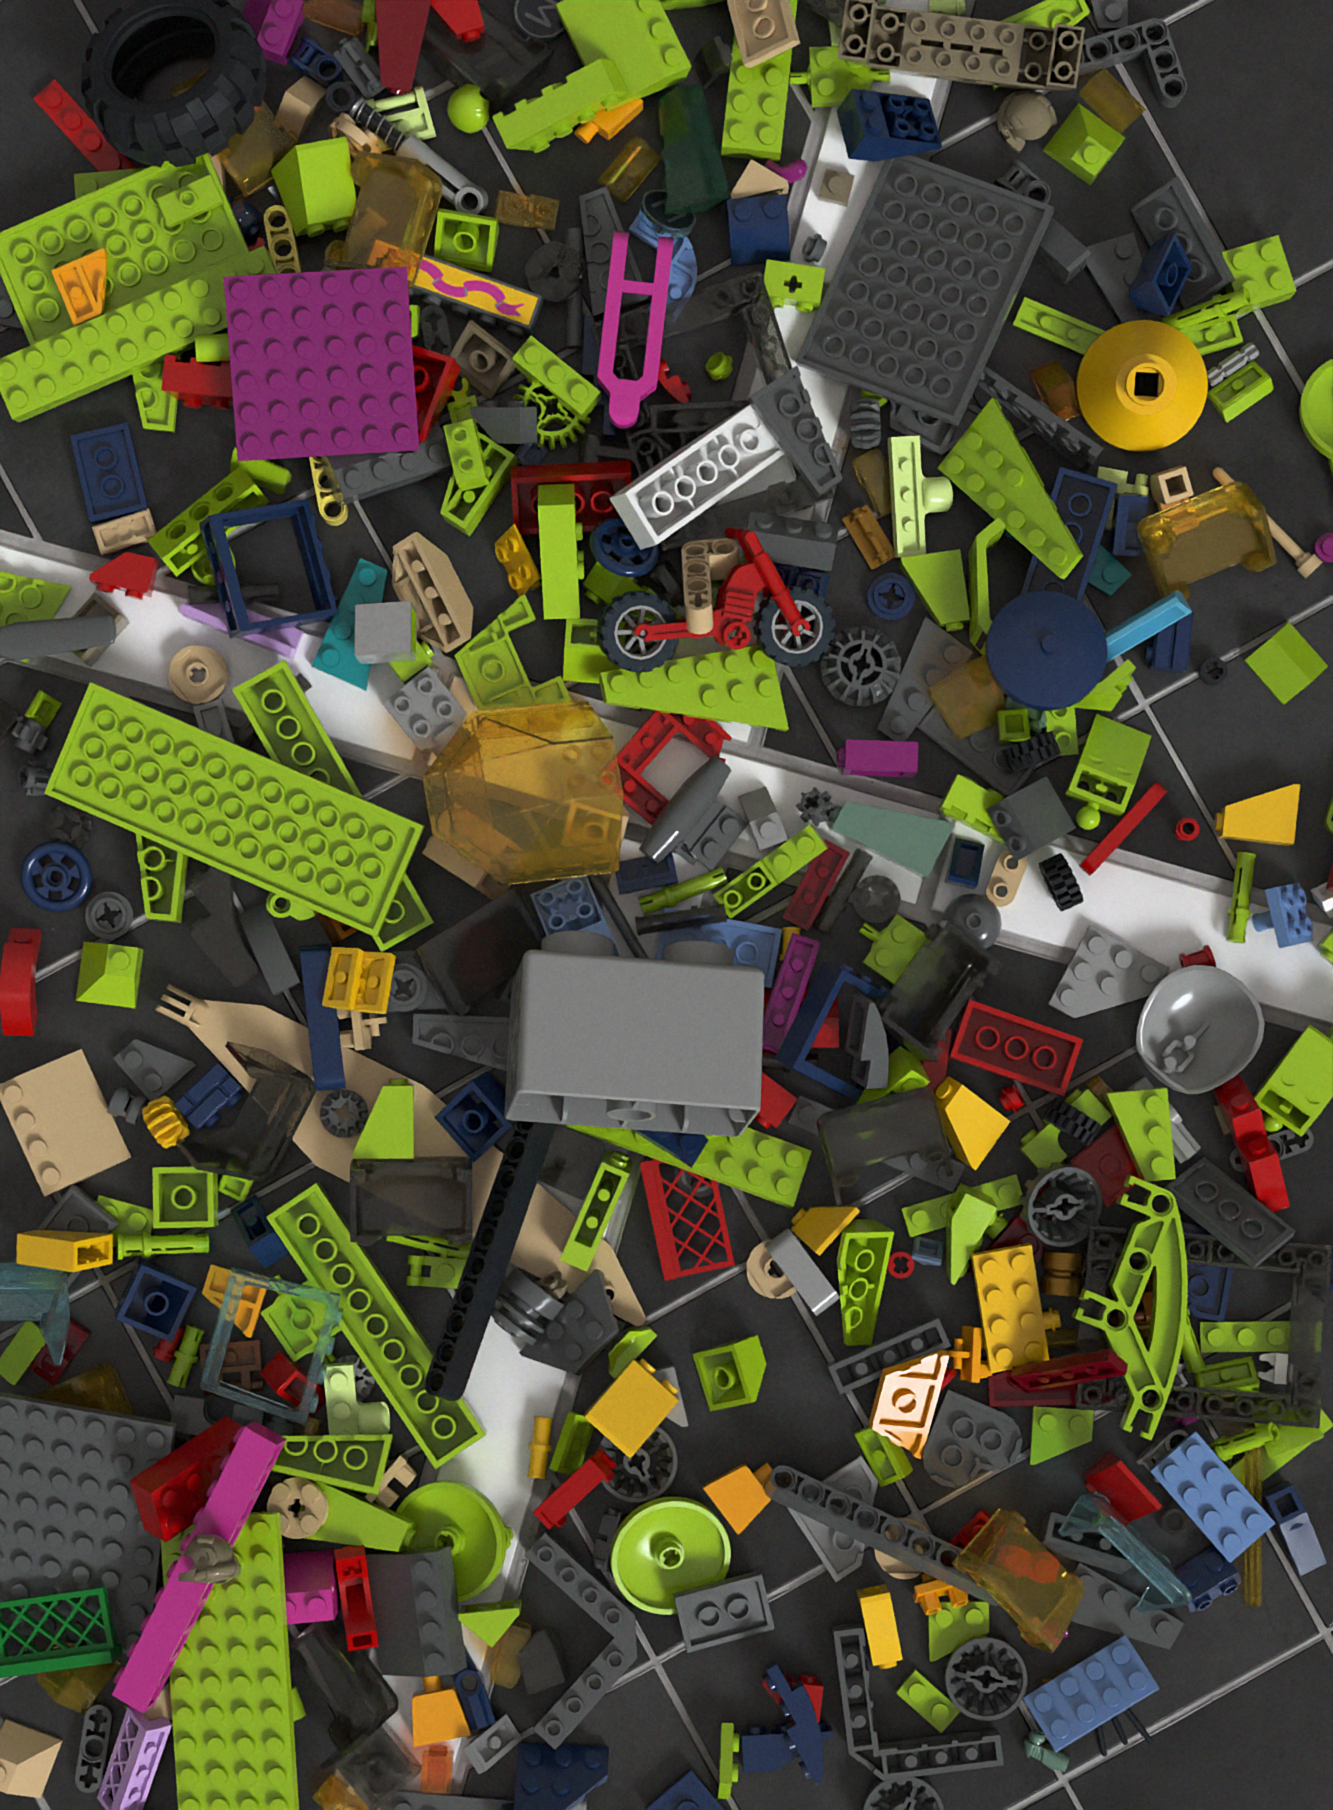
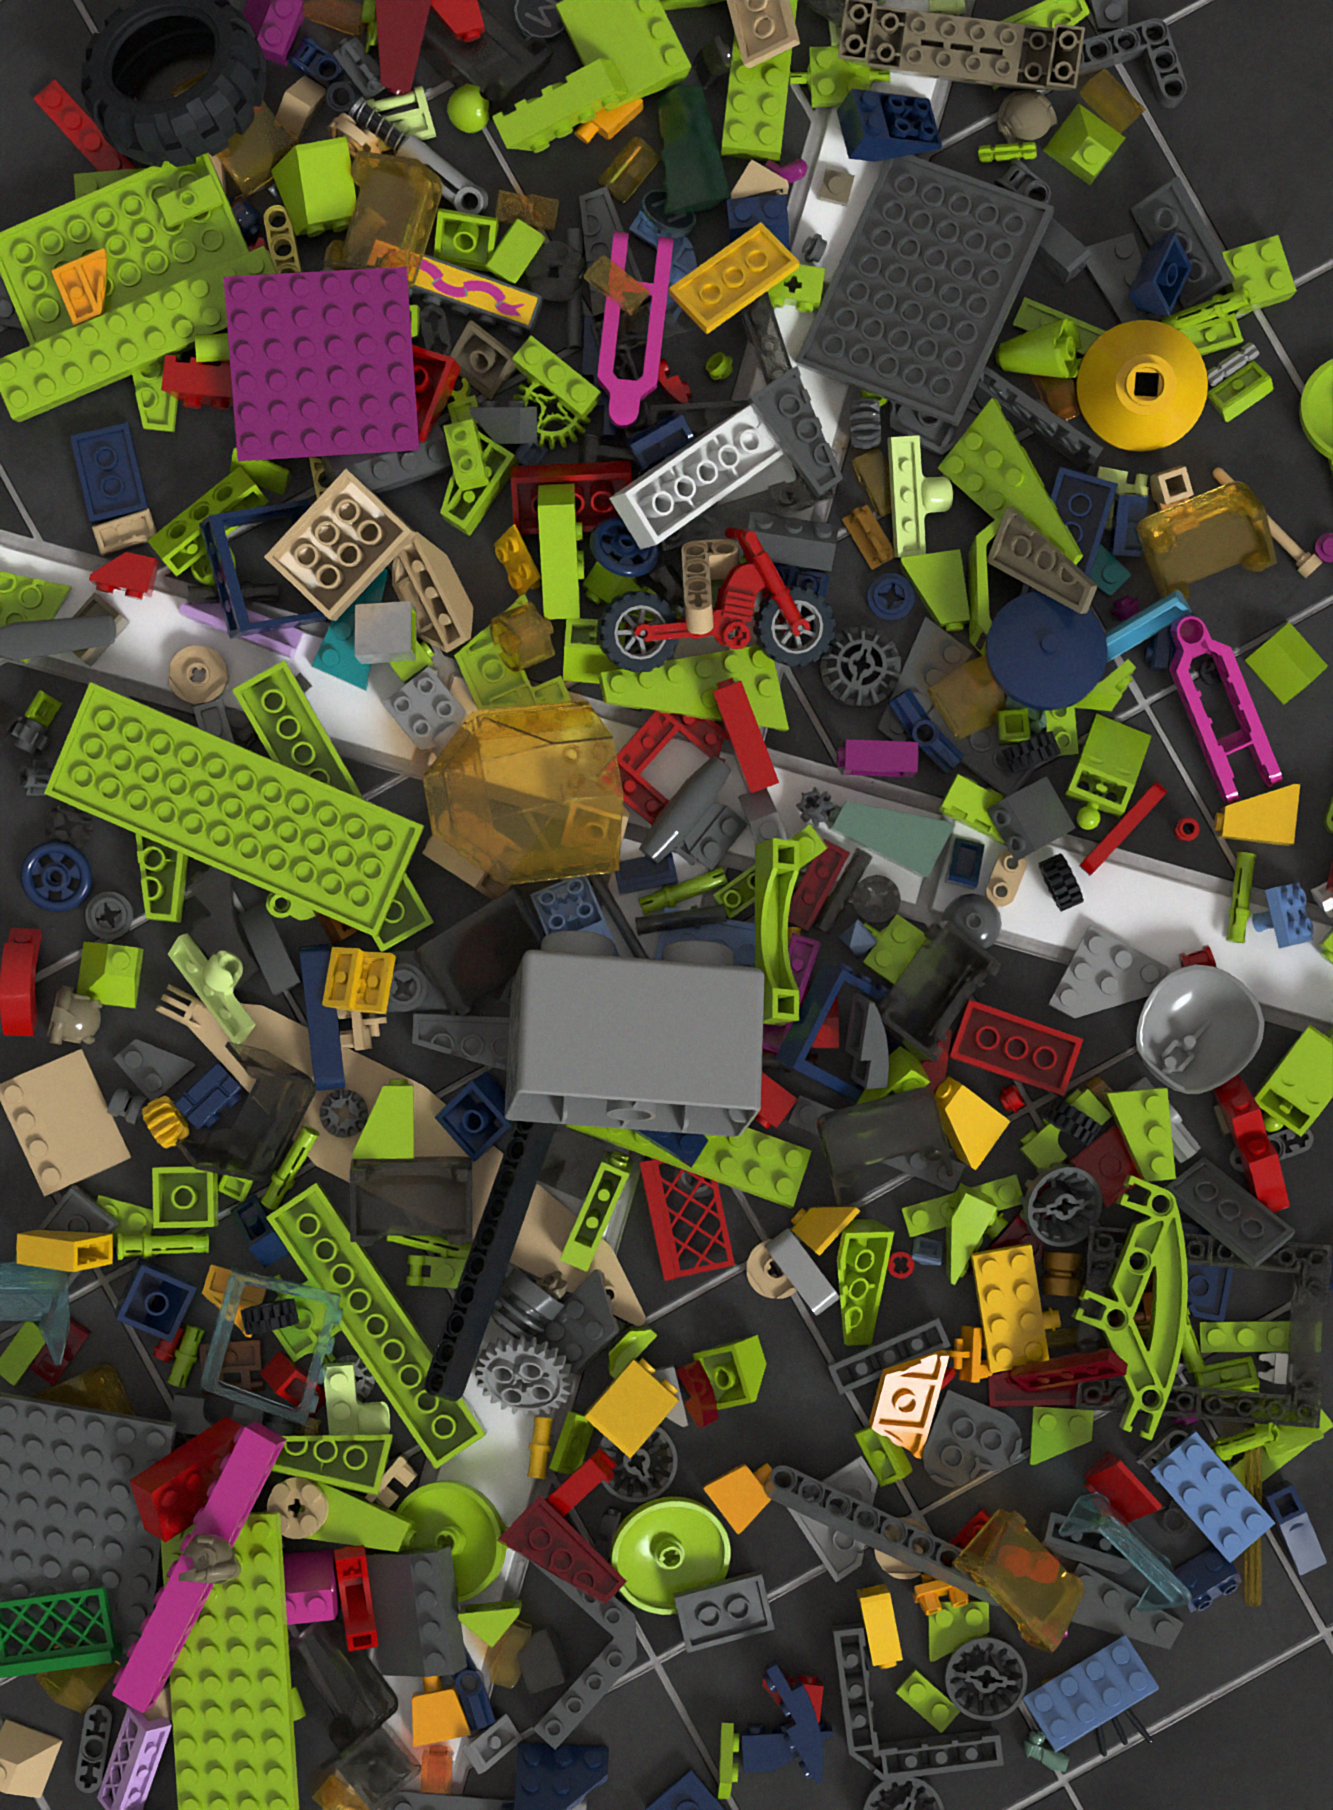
none -> dark tan helmet [47,985,103,1045]
none -> yellowish green plate [168,933,256,1045]
none -> black tyre [240,1298,299,1335]
none -> lime pin [261,1125,320,1210]
none -> tan slope [264,469,417,621]
none -> light grey gear [475,1335,574,1416]
none -> lime slope [484,219,546,284]
none -> clear yellow brick [490,602,555,672]
none -> dark red wing [496,1495,627,1605]
none -> clear yellow slope [584,255,650,316]
none -> dark blue hinge [626,411,695,471]
none -> yellow plate [668,222,799,334]
none -> dark red slope [676,1359,718,1429]
none -> red slope [712,677,779,793]
none -> lime arch [755,838,799,1026]
none -> sand blue slope [838,919,878,959]
none -> dark blue piece [888,688,964,774]
none -> lime axle [978,141,1037,163]
none -> dark tan wing [987,507,1098,614]
none -> lime cone [995,319,1082,379]
none -> magenta plate [1110,595,1140,621]
none -> dark pink piece [1169,614,1283,805]

